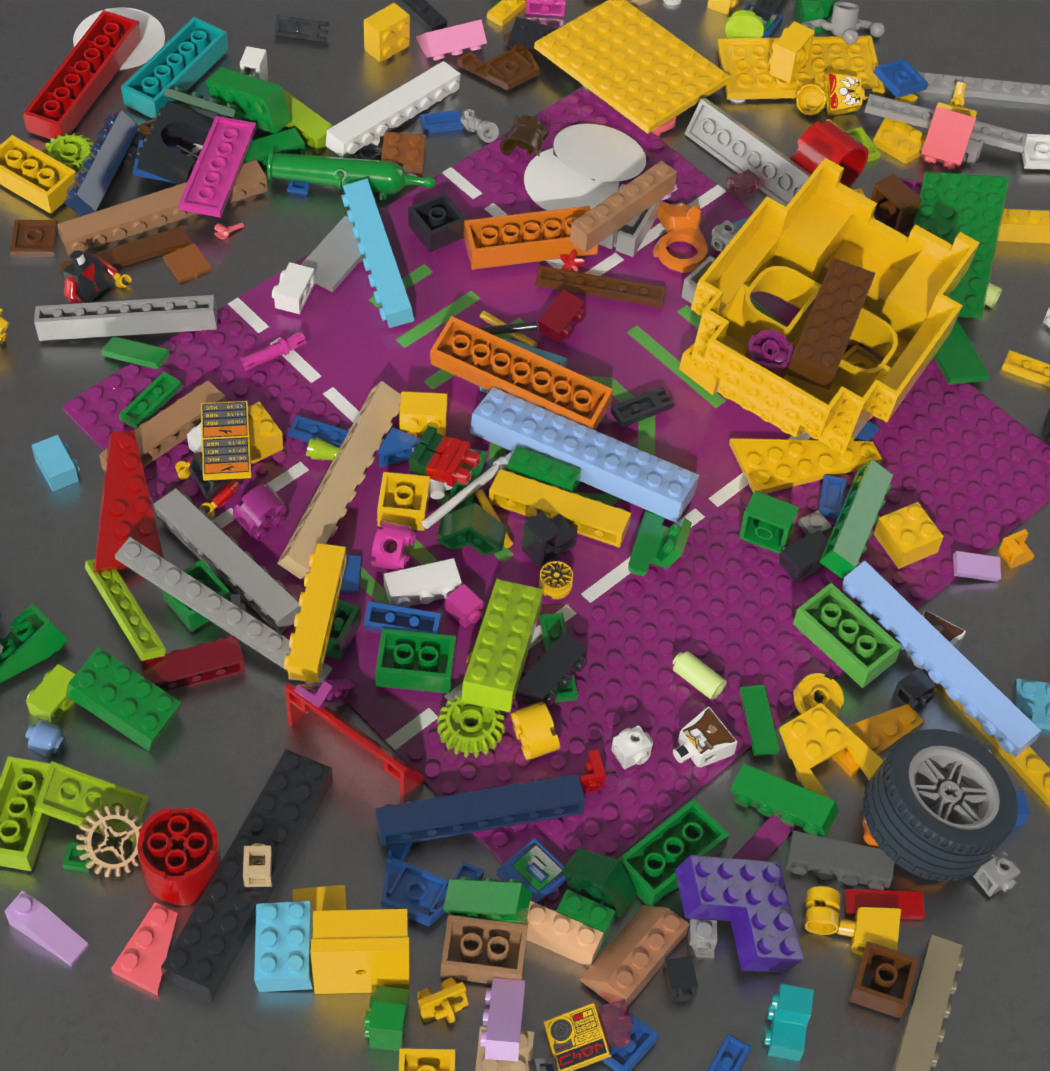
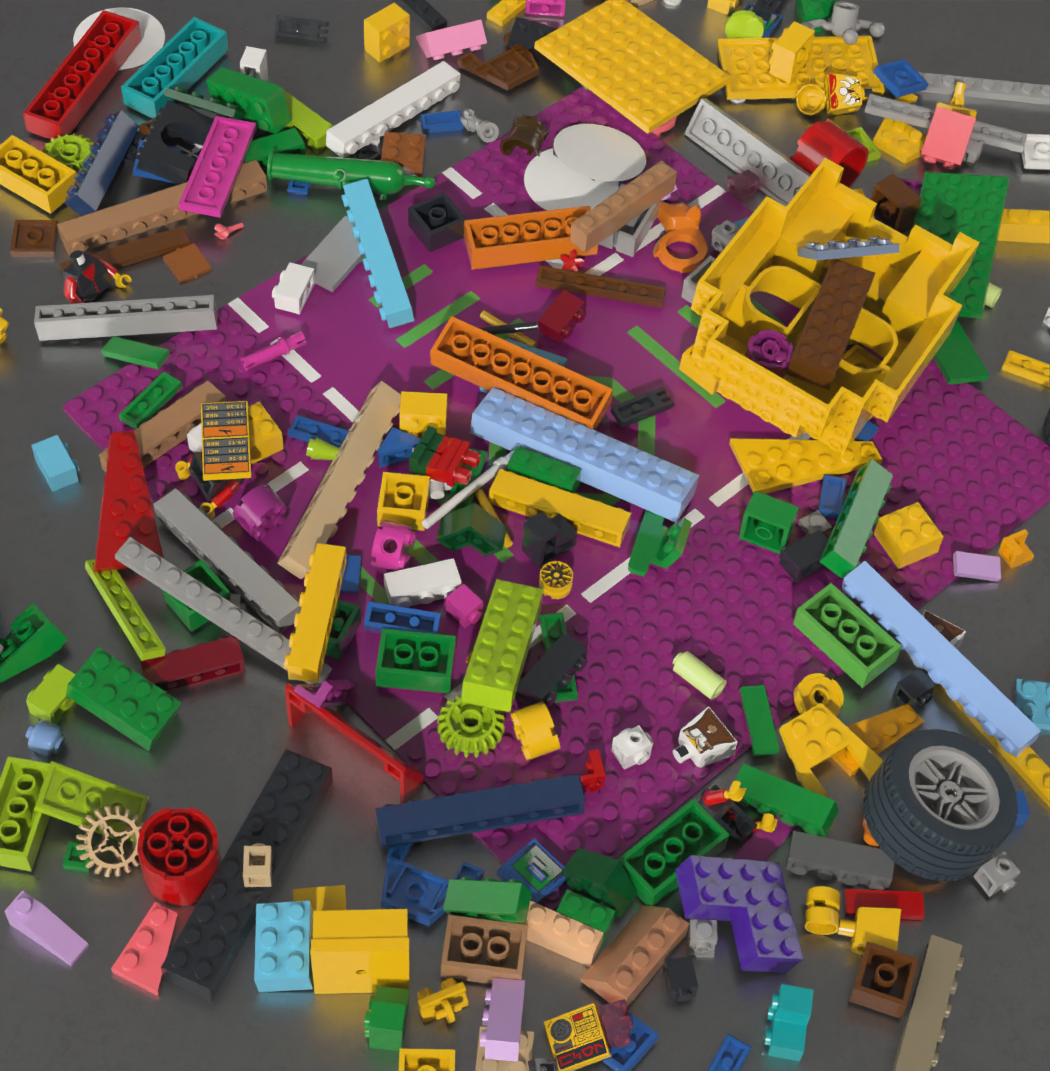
none -> torso [698,781,778,844]
none -> sand blue plate [798,236,899,260]

